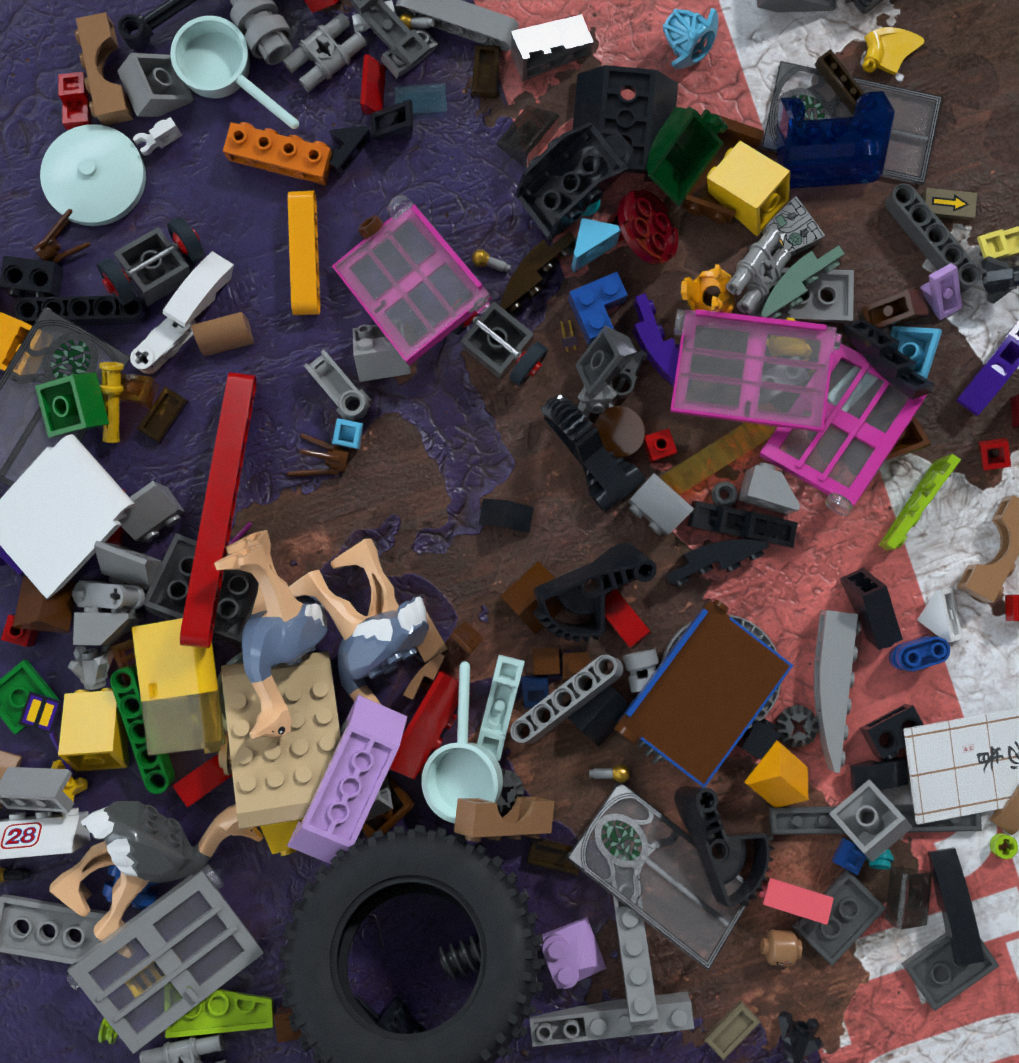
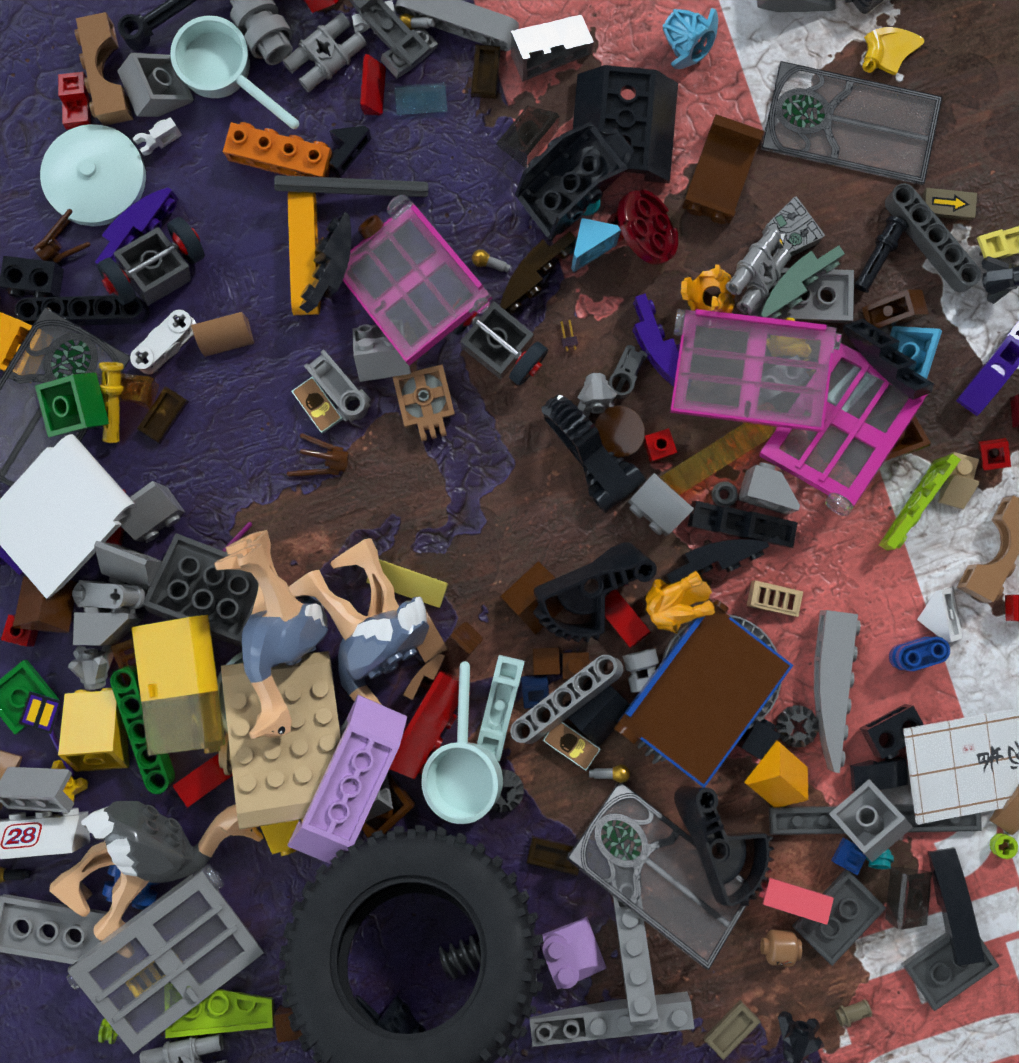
white slope [163,251,234,327] -> none
red beam [180,372,257,648] -> none
medium azure slope [332,418,363,449] -> none
black slope [371,99,413,141] -> none
medium nougat arch [454,796,555,842] -> none
black slope [479,499,534,533] -> none
blue brick [568,272,627,346] -> none
dark grey slope [575,326,636,397] -> none
dark green piece [647,107,728,207] -> none
yellow slope [707,141,790,236] -> none
clear blue windscreen [776,91,895,189] -> none
dark brown piece [814,49,869,114] -> none
black slope [840,568,903,650] -> none
lavender slope [920,263,962,320] -> none
none -> dark purple slope [95,187,178,264]
none -> dark grey axle [274,175,429,197]
none -> medium nougat tile [291,376,343,434]
none -> black slope [299,212,351,313]
none -> light yellow slope [366,559,448,608]
none -> medium nougat piece [392,364,455,441]
none -> medium nougat tile [543,722,601,771]
none -> light orange piece [645,571,715,634]
none -> tan slope [747,580,803,617]
none -> dark tan pin [835,999,872,1027]
none -> black pin [854,216,909,293]
none -> tan slope [938,452,979,509]

